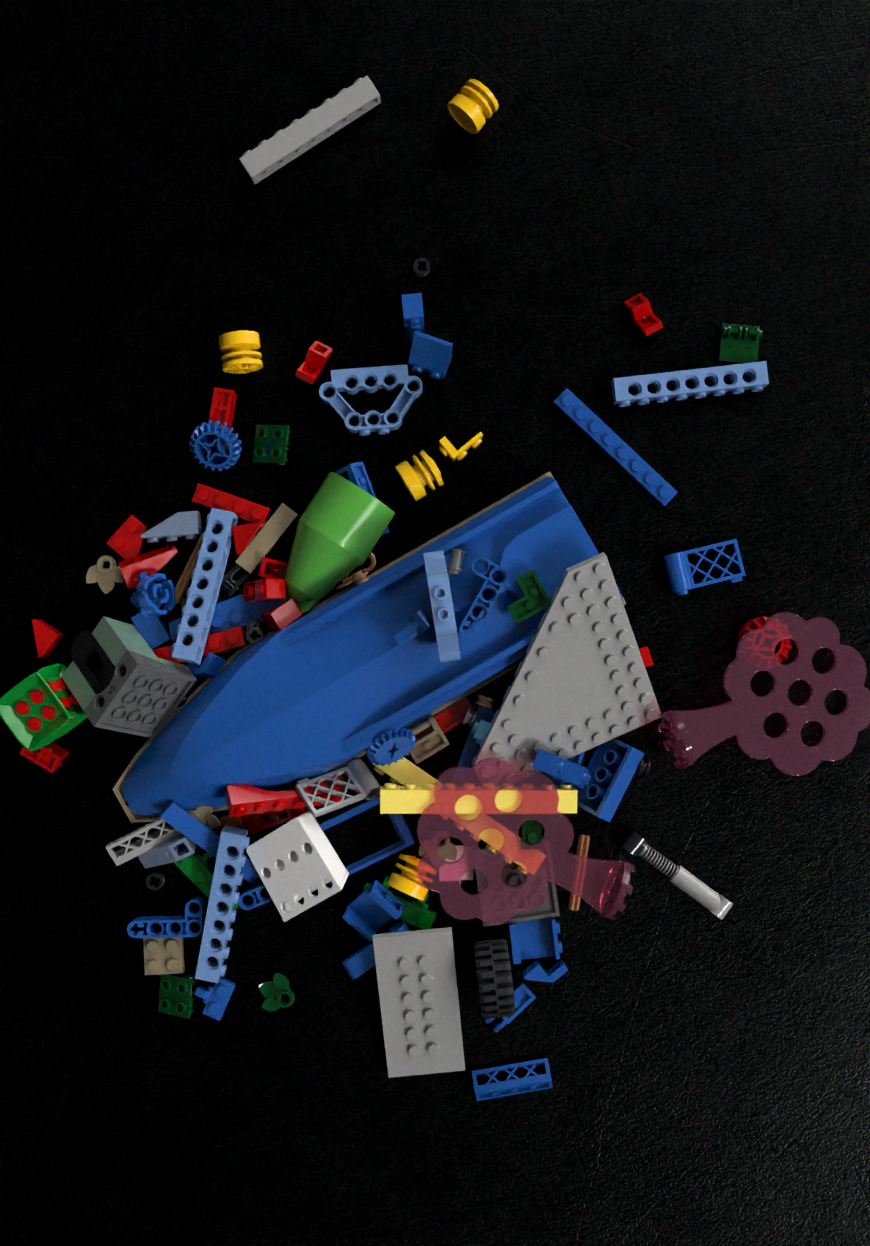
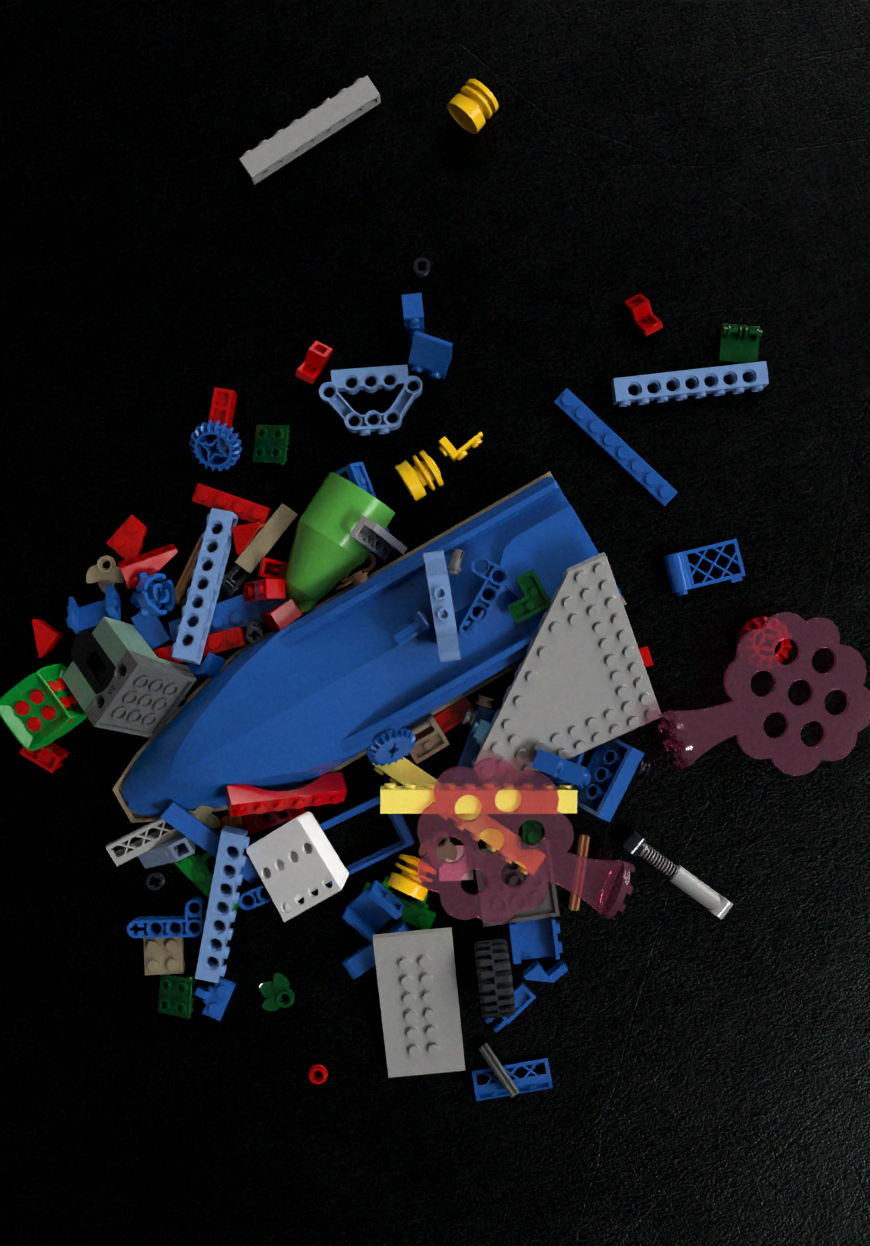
sand blue slope [141,511,202,543] -> none
yellow wheel [219,330,263,374] -> none
light grey piece [295,759,380,818] -> none
none -> blue panel [66,584,121,635]
none -> red plate [308,1064,328,1084]
none -> light grey fence [350,515,407,561]
none -> dark grey axle [479,1043,519,1098]

